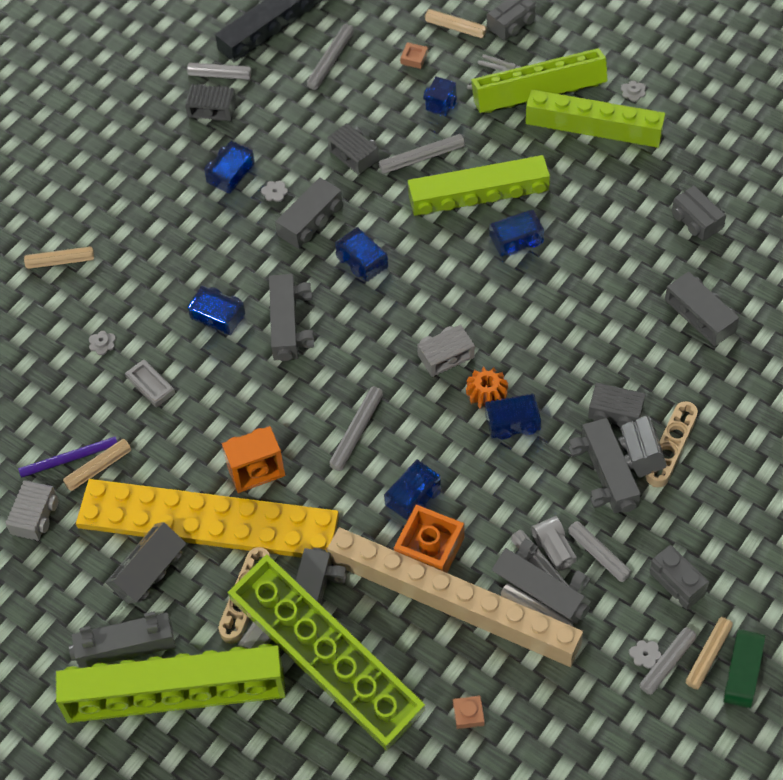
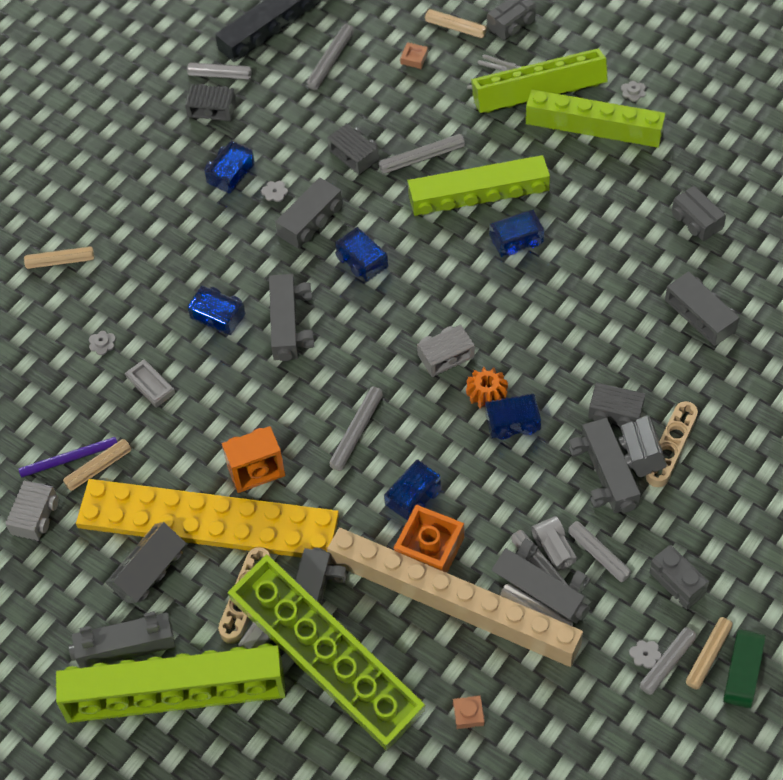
clear blue brick [423,76,457,116] -> none

